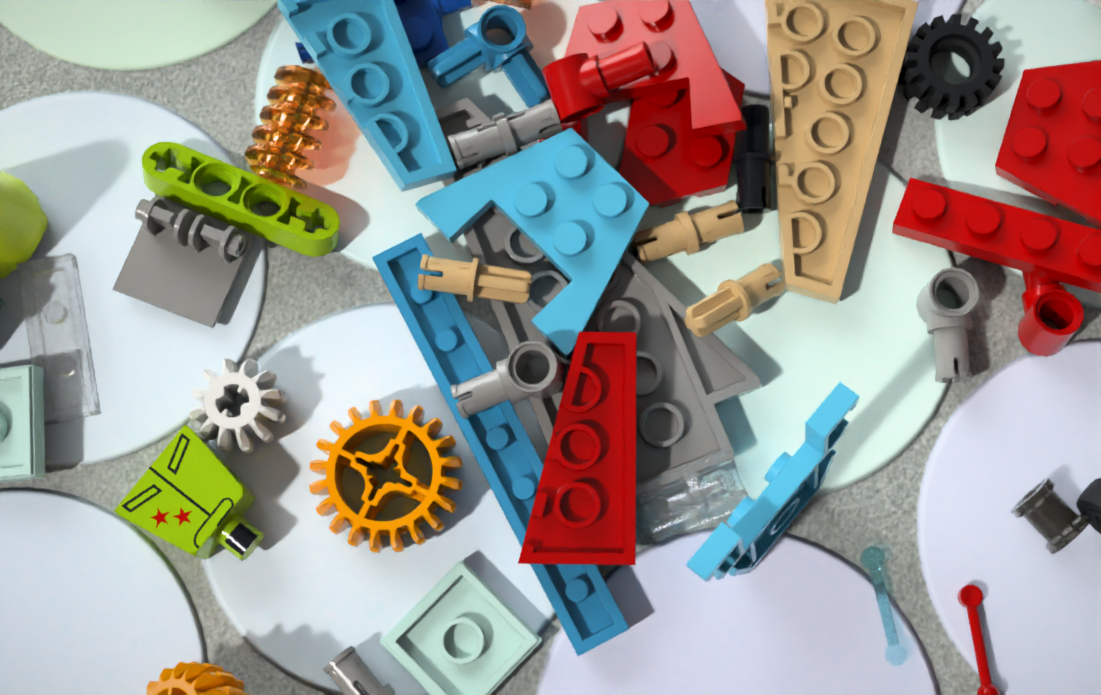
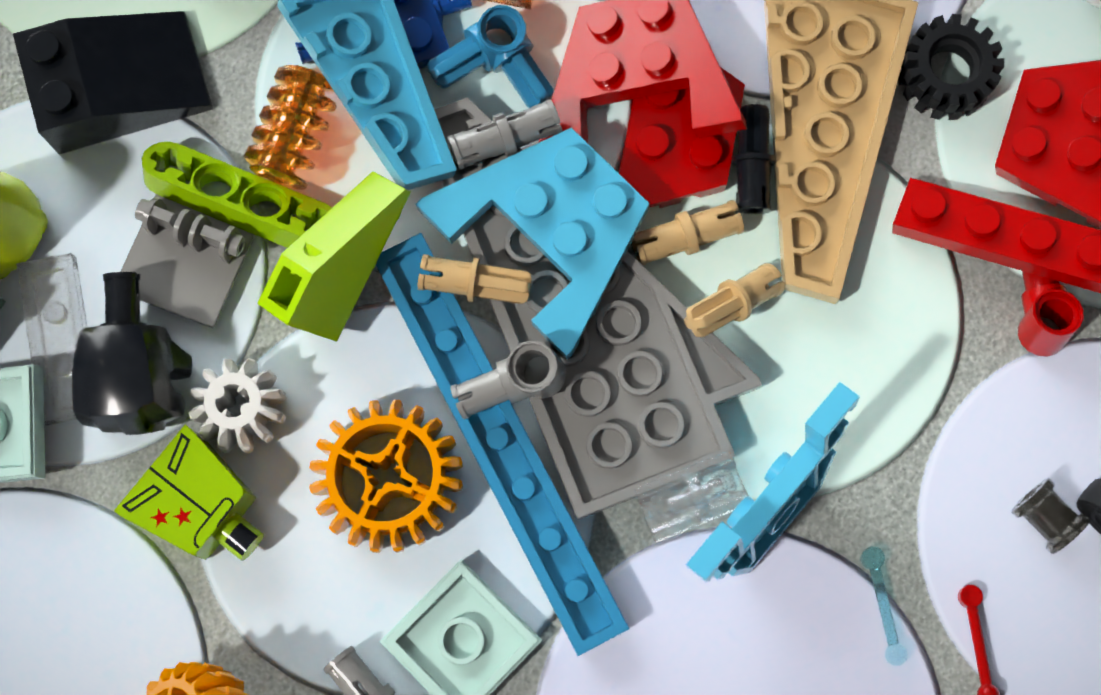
red wing [518,332,636,565] -> none
red pin [541,41,657,124] -> none
light grey pin [916,267,980,383] -> none
none -> black slope [13,11,213,154]
none -> black piece [72,272,193,435]
none -> lime slope [257,171,411,342]

